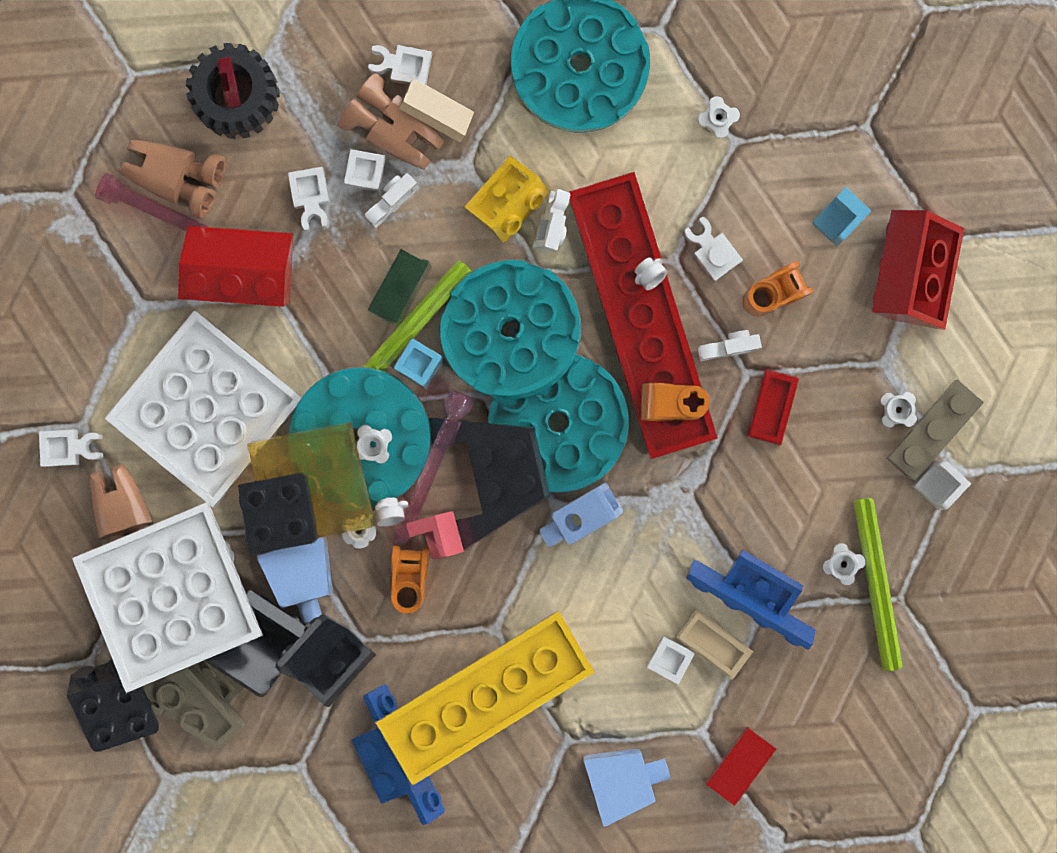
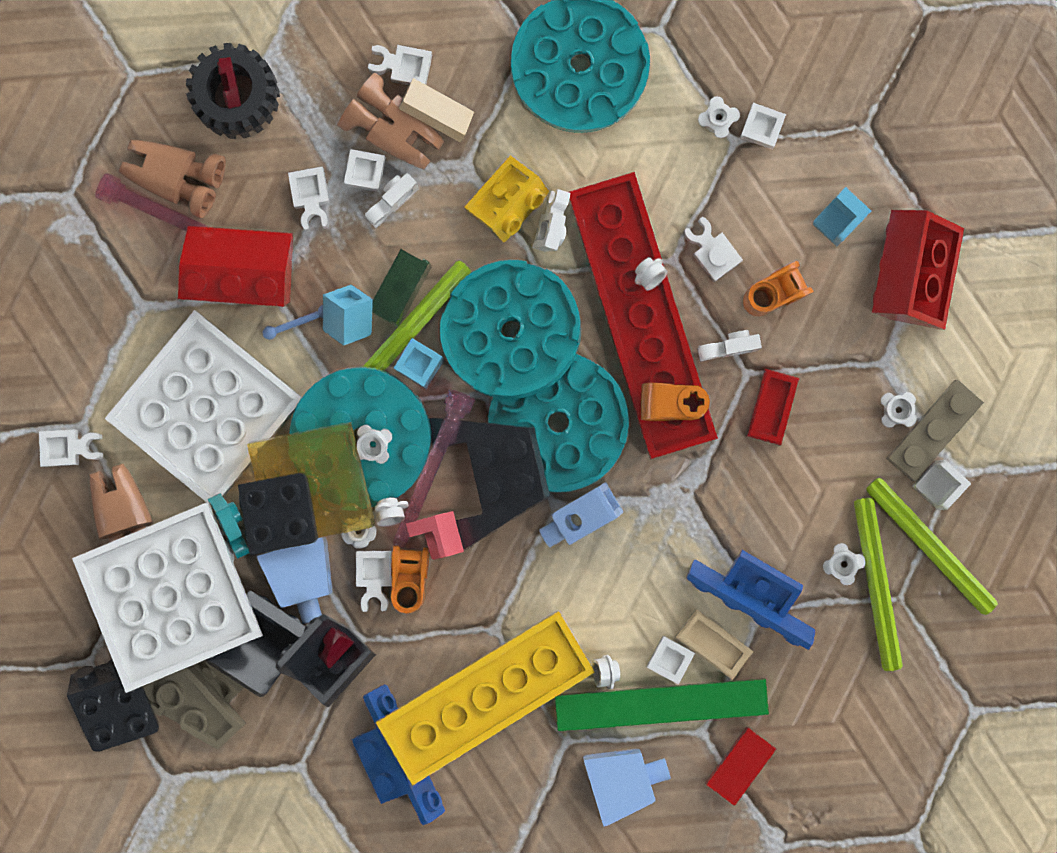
none -> teal plate [208,493,249,559]
none -> medium blue hinge [263,305,323,340]
none -> dark red tile [319,627,354,668]
none -> medium azure panel [323,285,373,346]
none -> white plate [356,551,393,612]
none -> green tile [555,678,769,731]
none -> white plate [592,655,620,690]
none -> white plate [740,103,786,150]
none -> lime axle [866,478,998,615]

